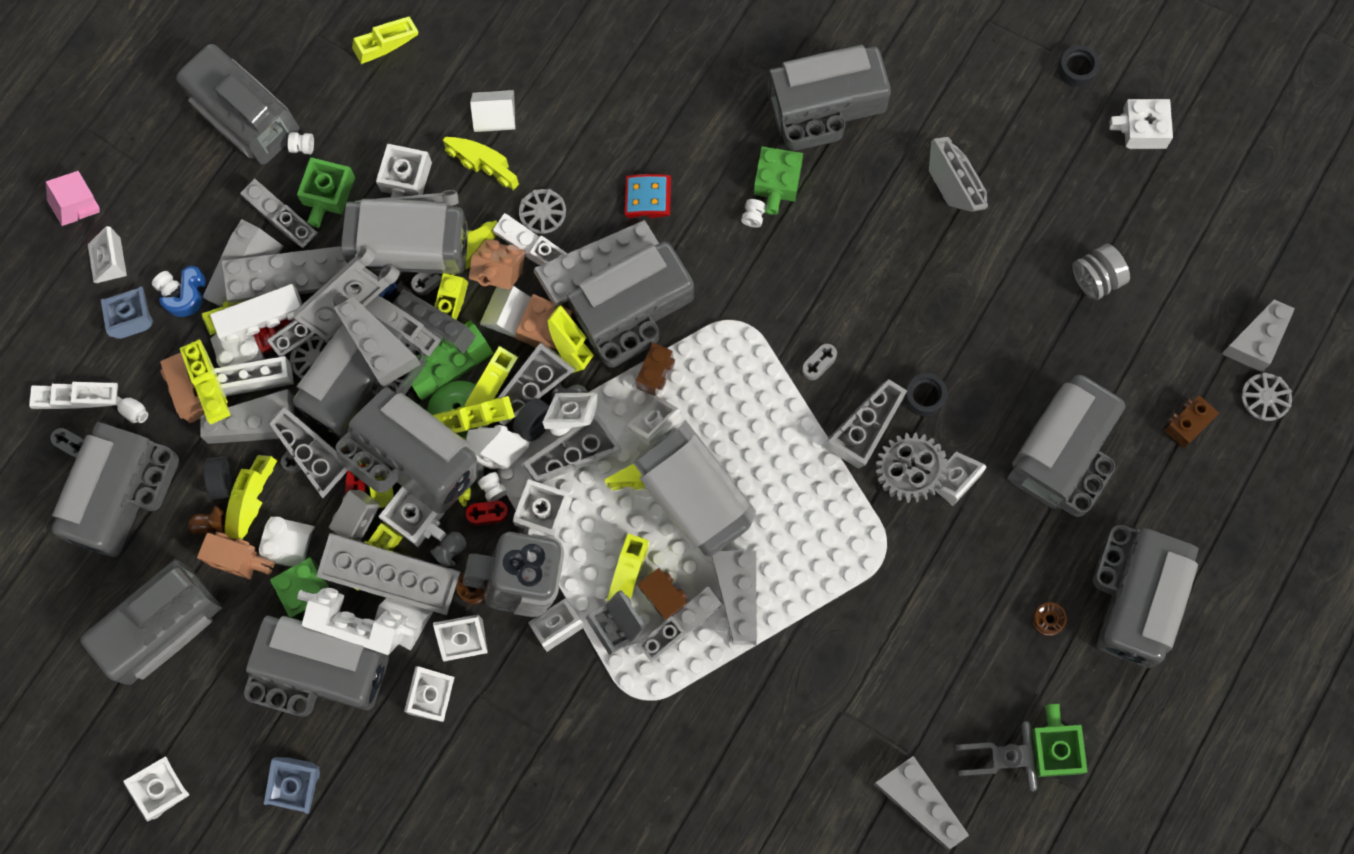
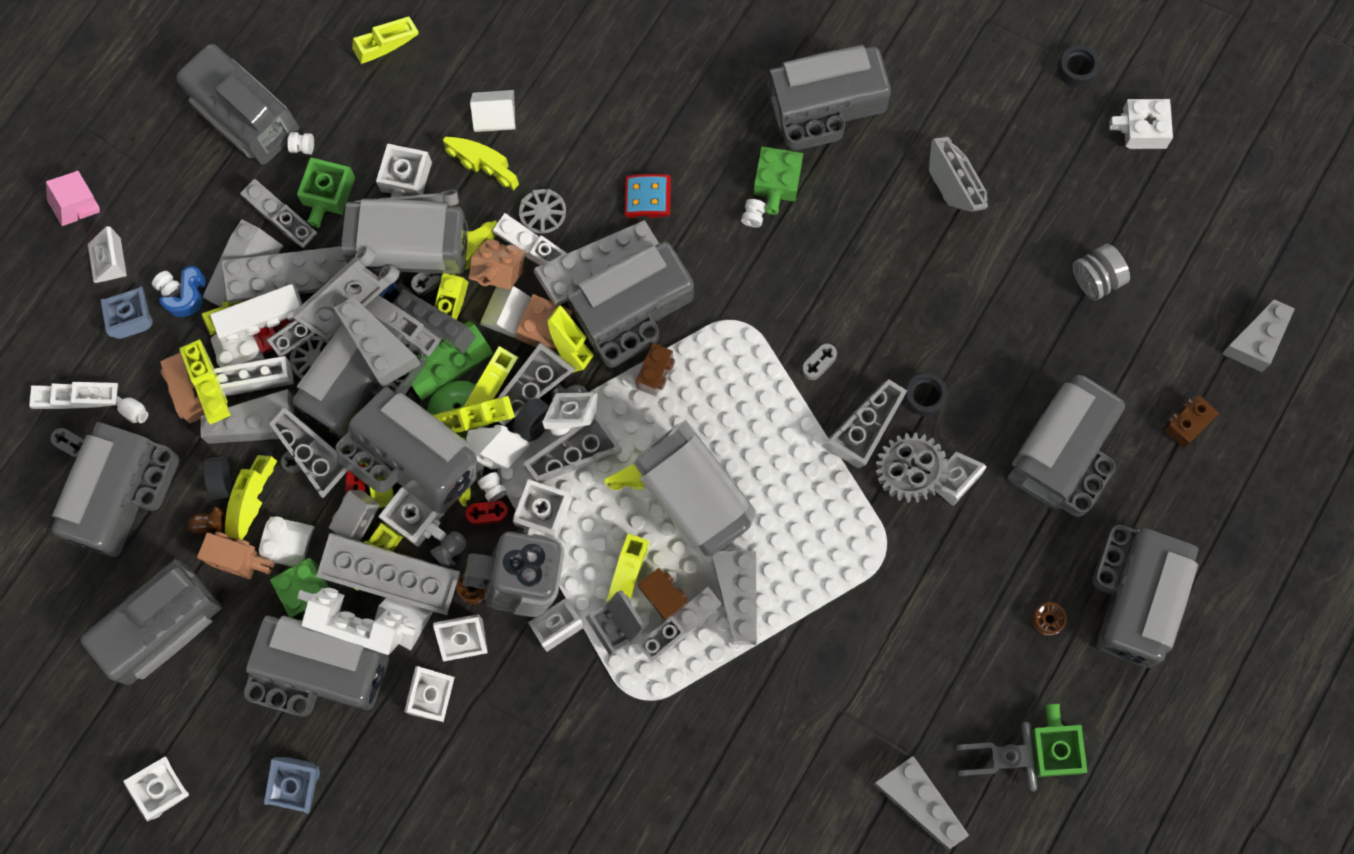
white slope [627,396,681,447] -> none
light grey wheel [1242,373,1292,421] -> none

